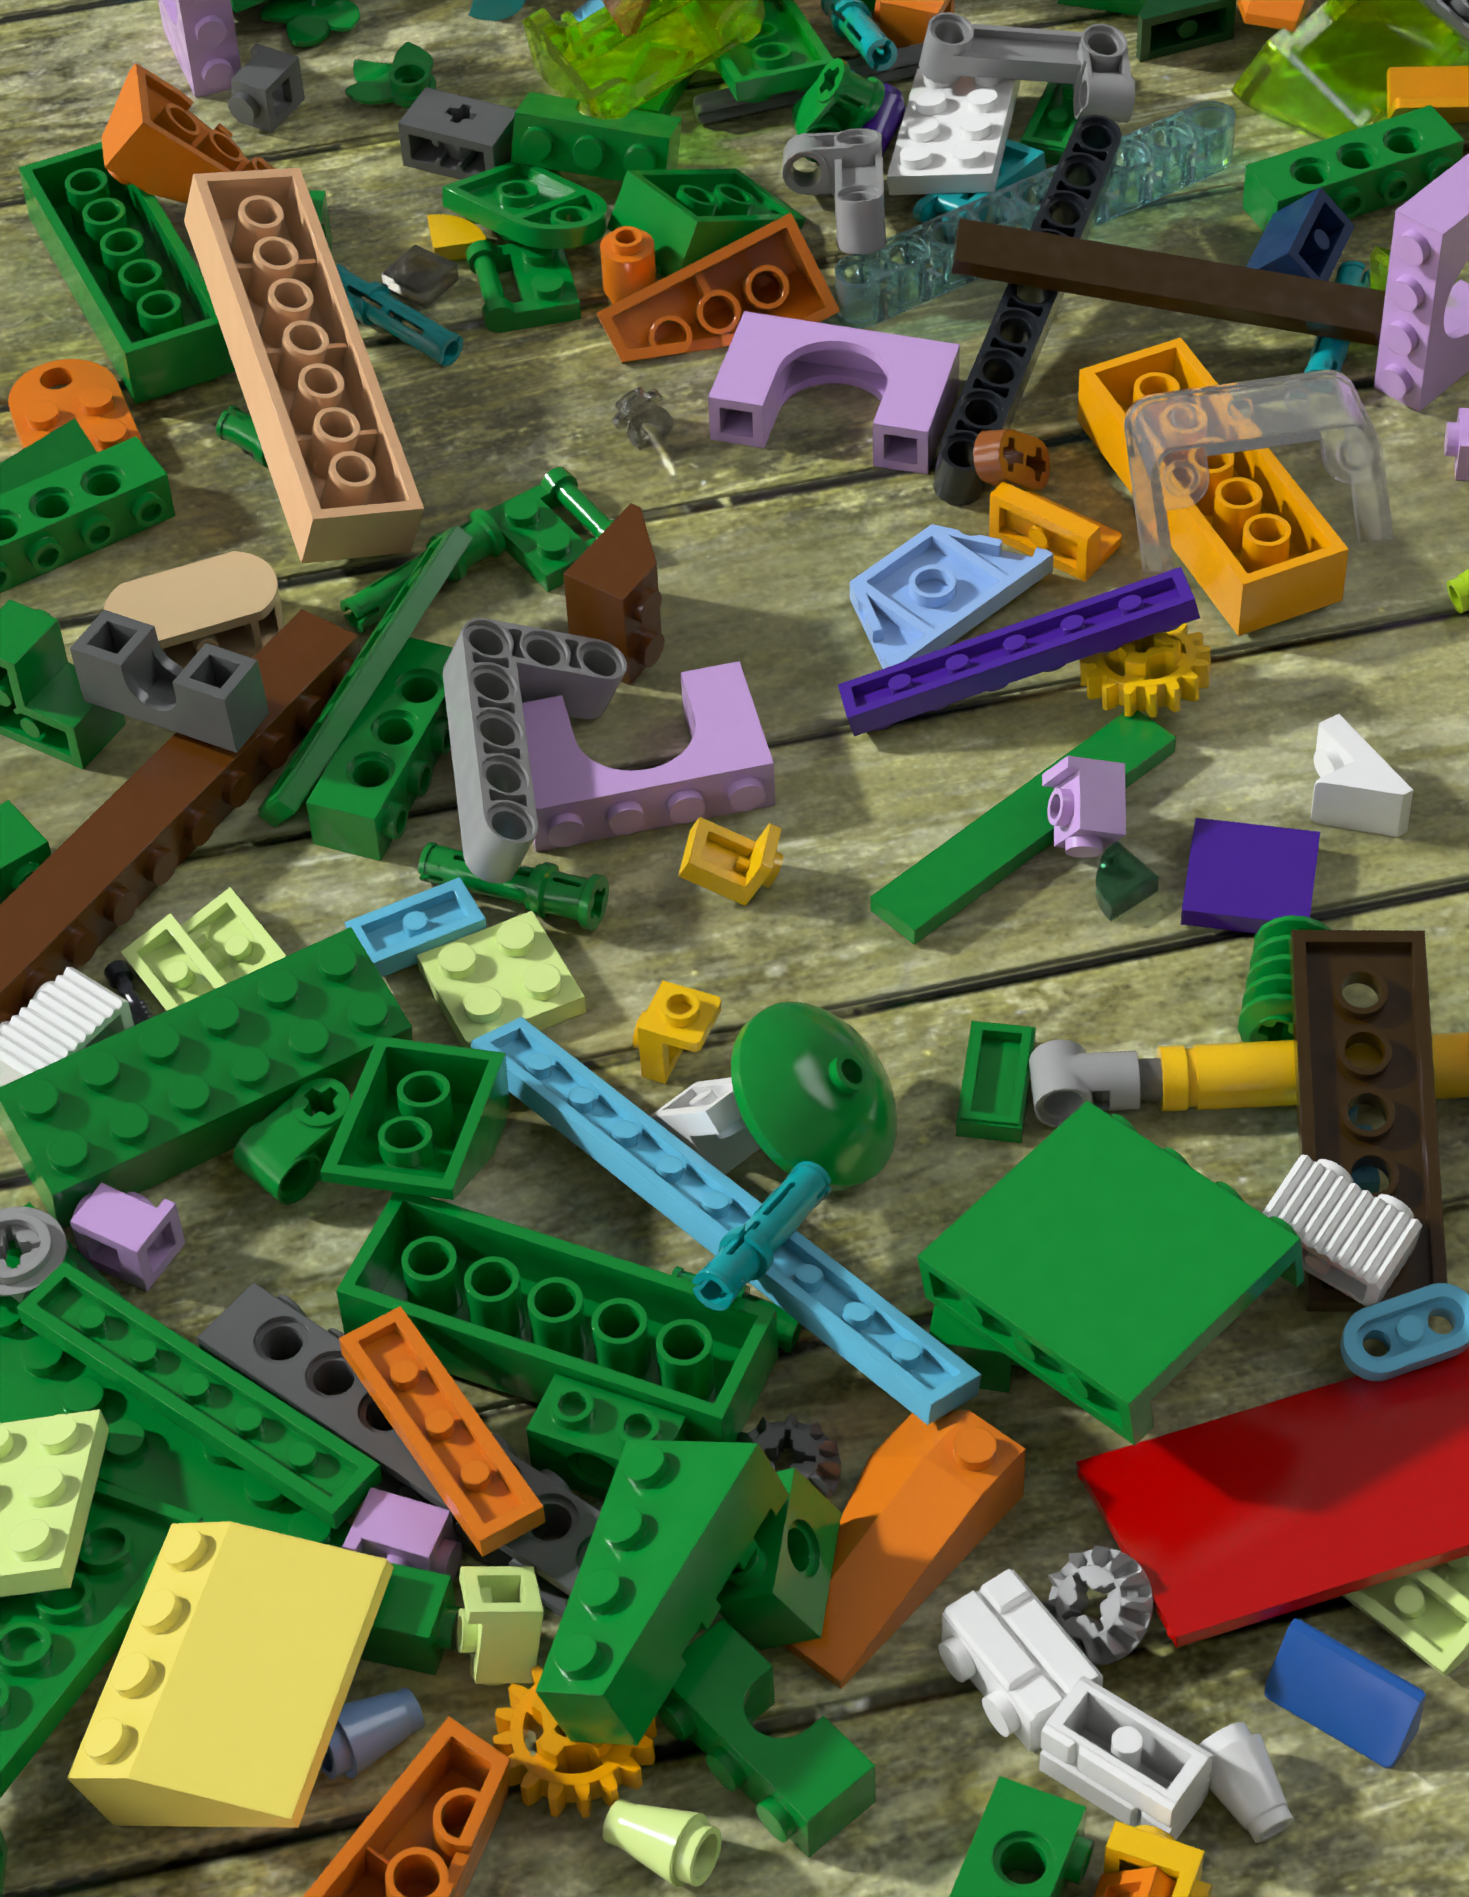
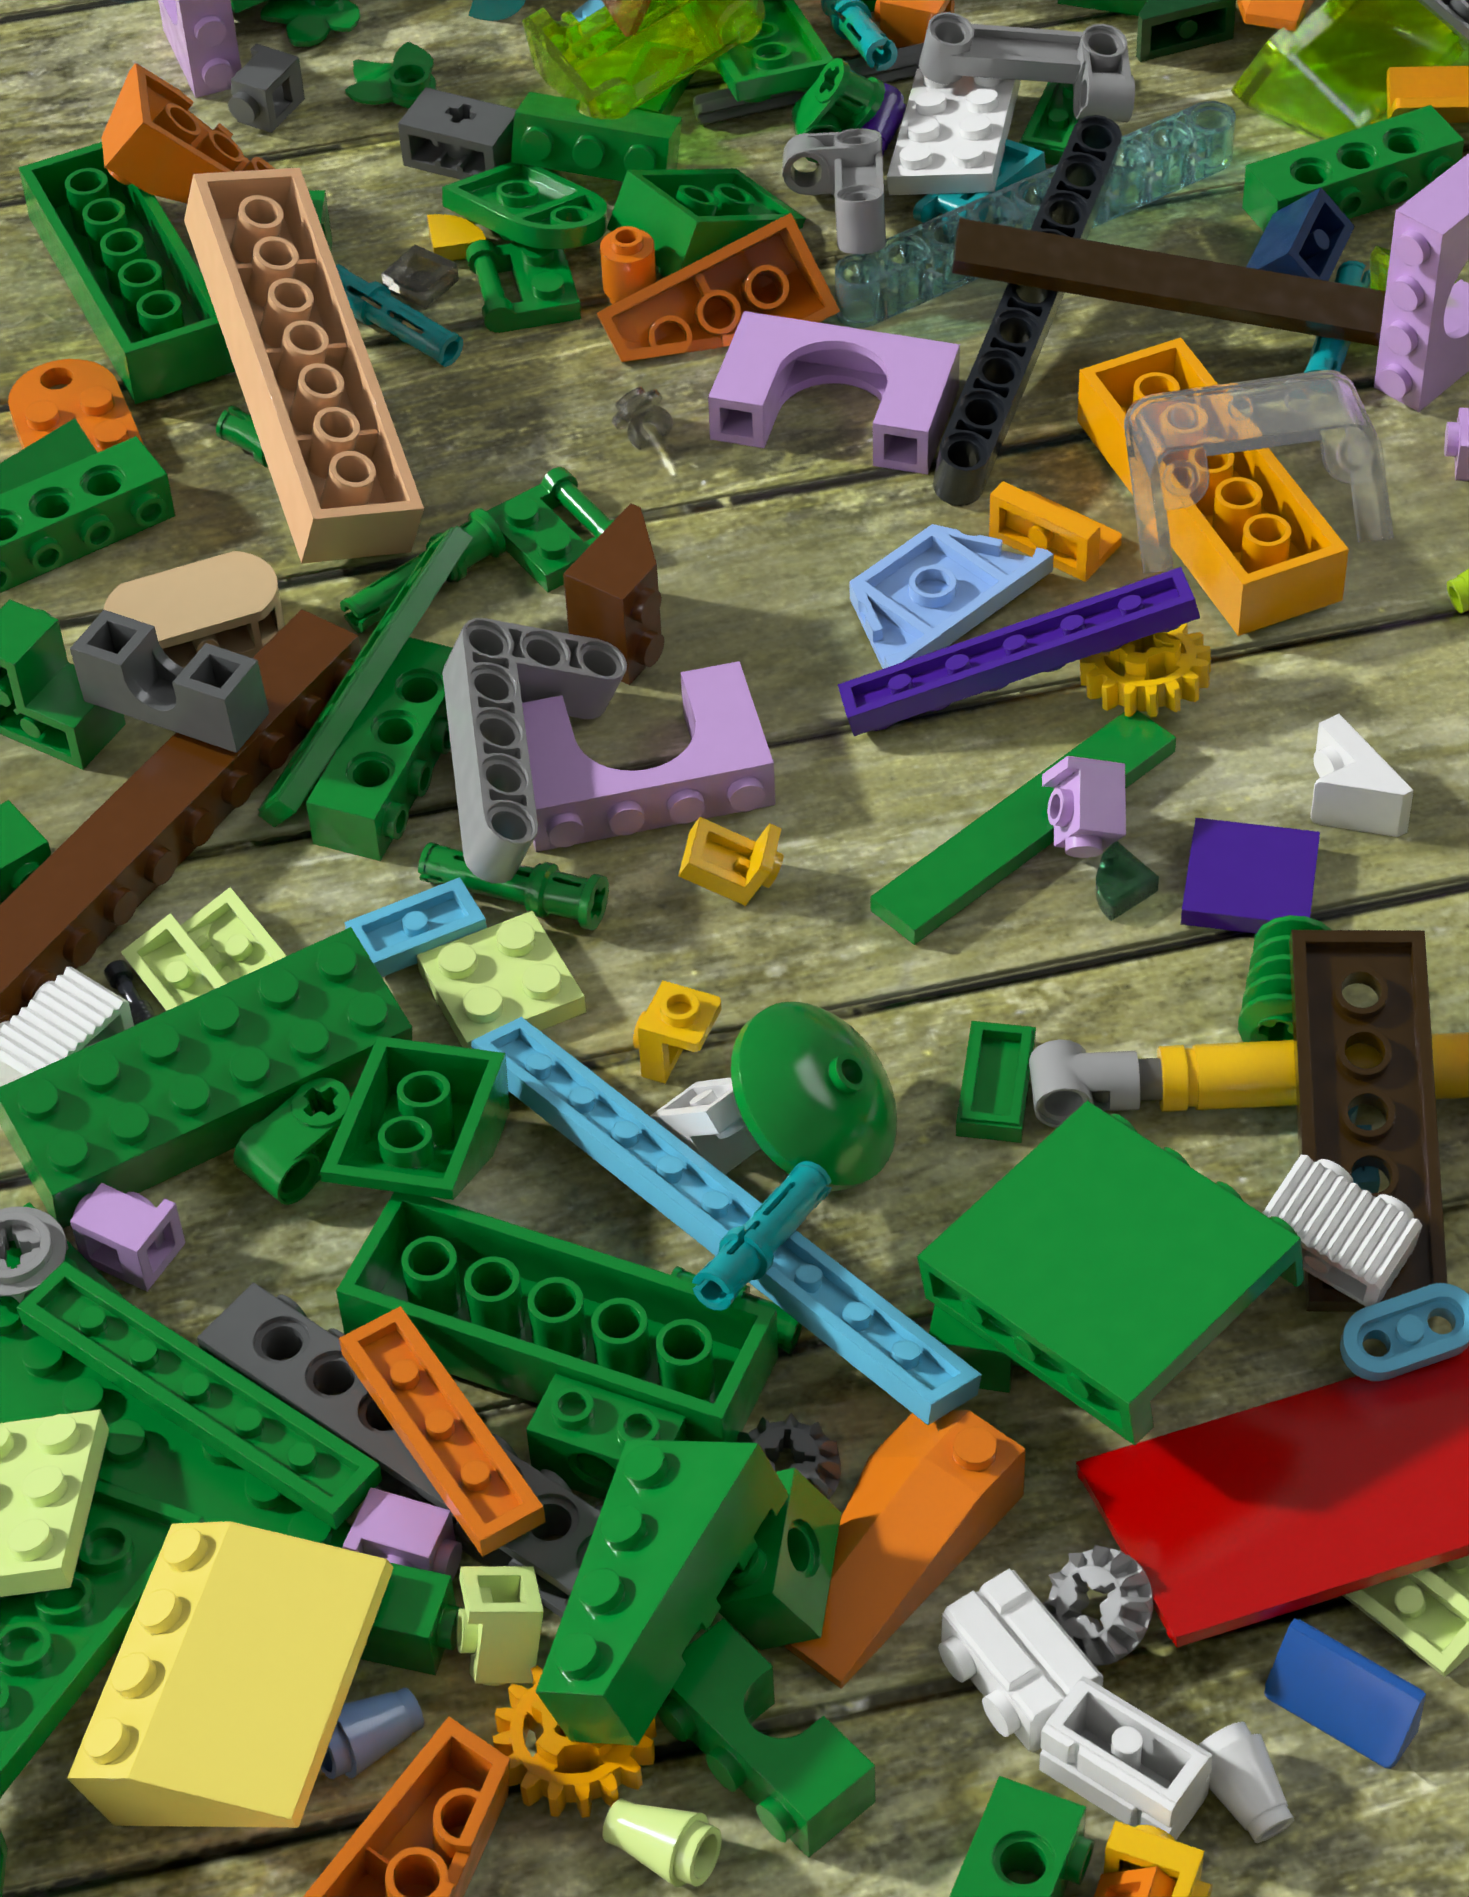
dark orange beam [973,429,1050,491] -> none

